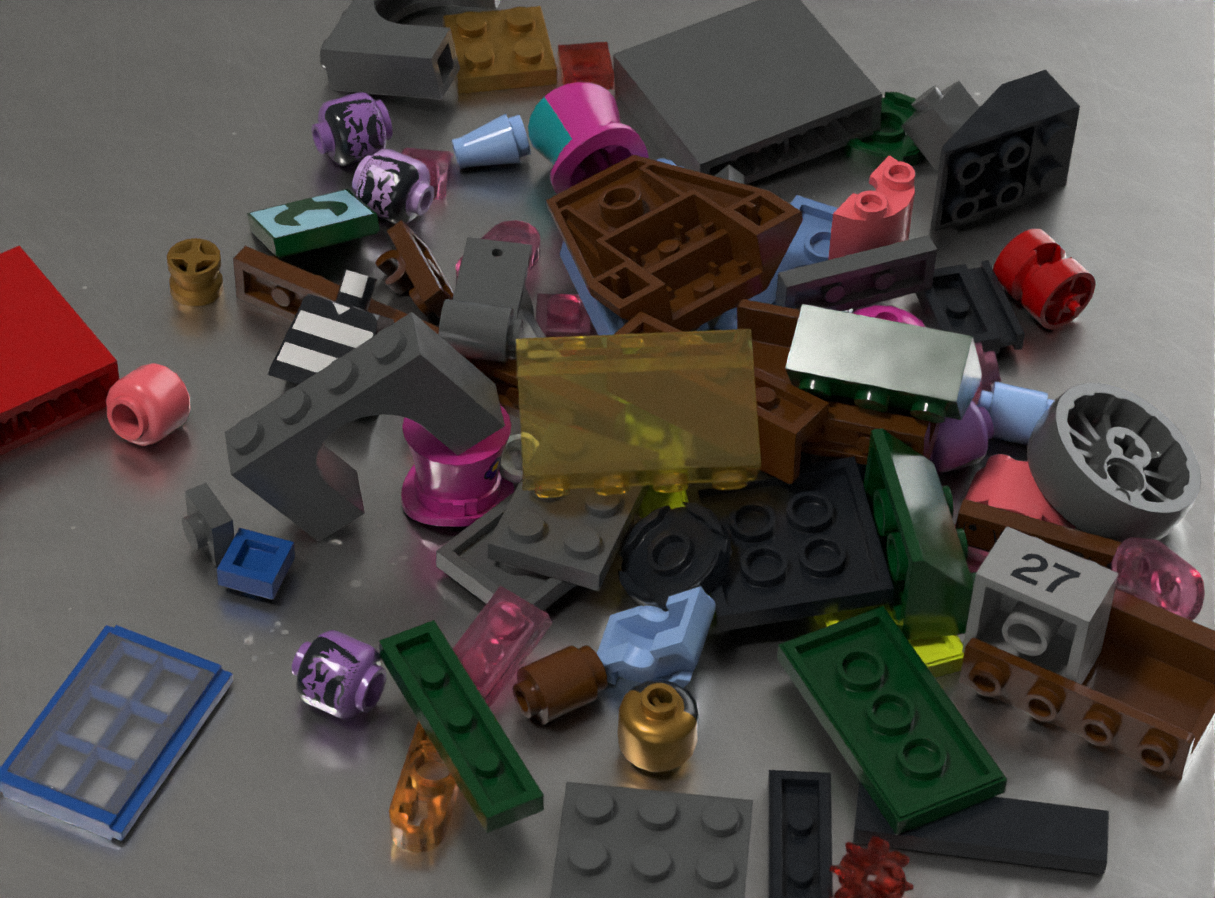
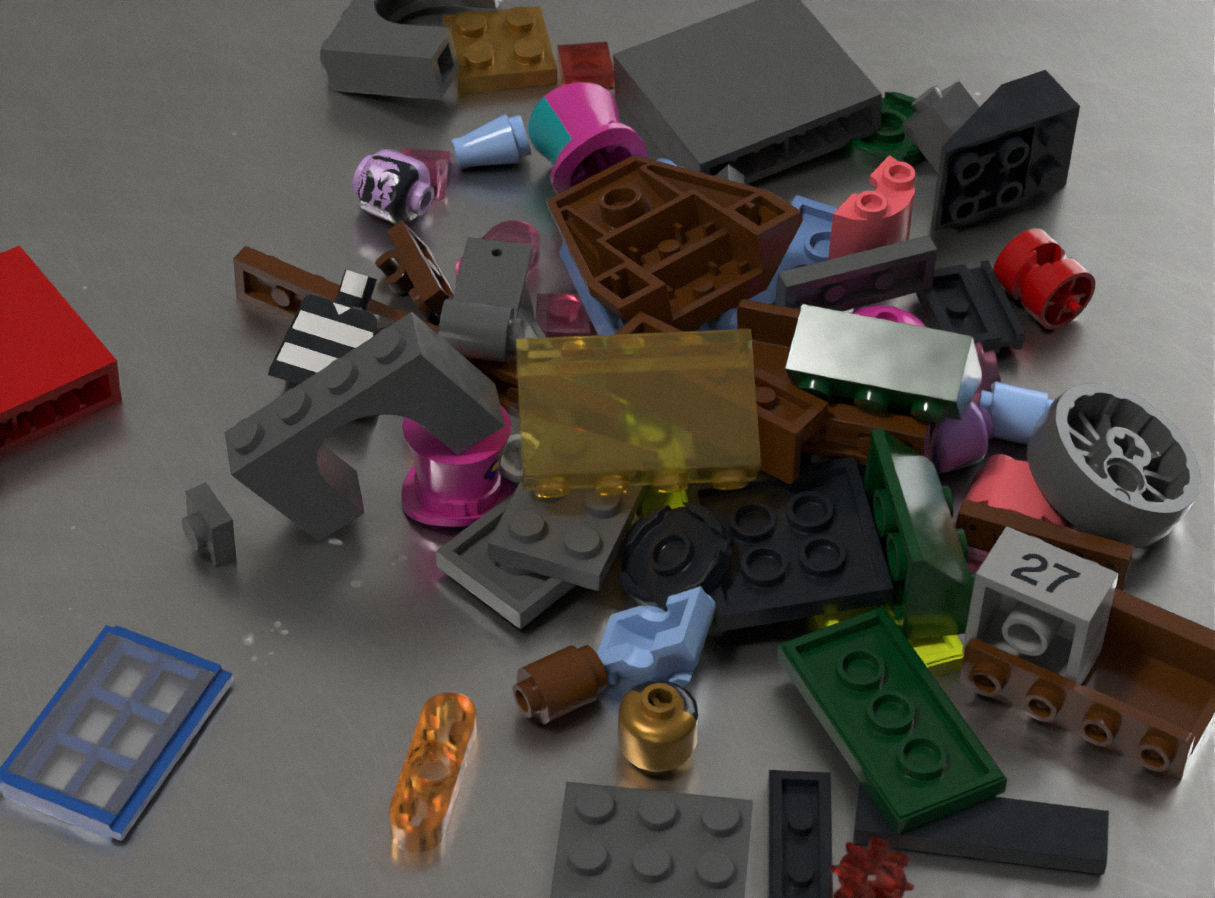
coral head [106,363,191,446] -> none
pearl gold wheel [167,238,223,307] -> none
blue plate [217,528,295,599] -> none
dark green tile [247,189,380,258] -> none
medium lavender head [291,630,387,720] -> none
head [312,92,393,166] -> none
dark green plate [379,620,544,833] -> none
clear pink plate [453,586,552,708] -> none
clear pink plate [1112,537,1205,621] -> none

